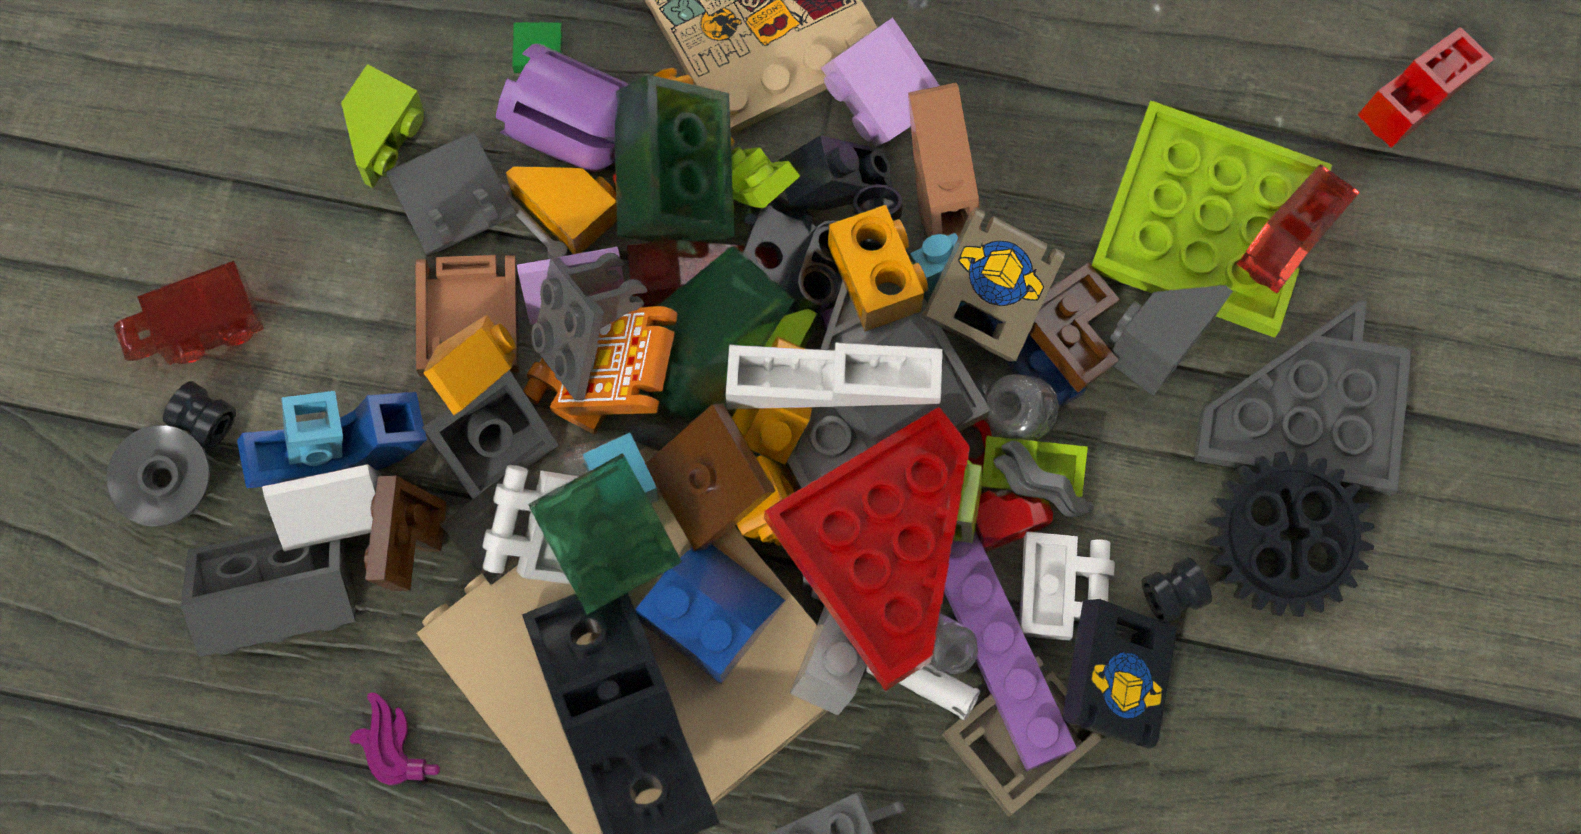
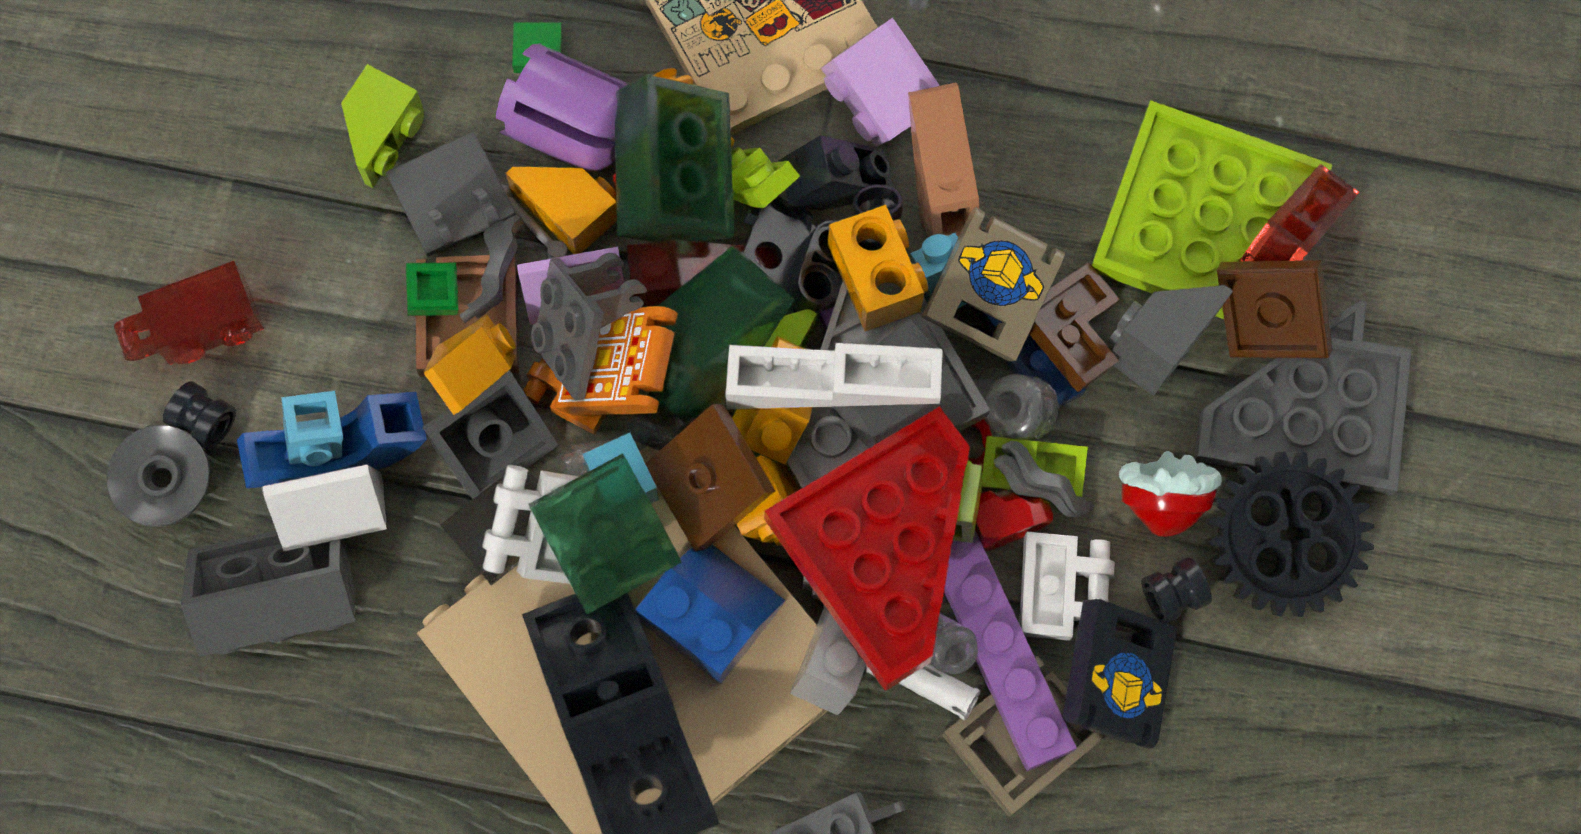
magenta piece [350,692,440,786] -> none
reddish brown plate [364,476,447,591] -> none
red slope [1357,27,1494,148] -> none
none -> green tile [405,262,459,316]
none -> dark grey hair [459,215,524,323]
none -> hair [1119,451,1222,537]
none -> reddish brown plate [1217,260,1333,358]

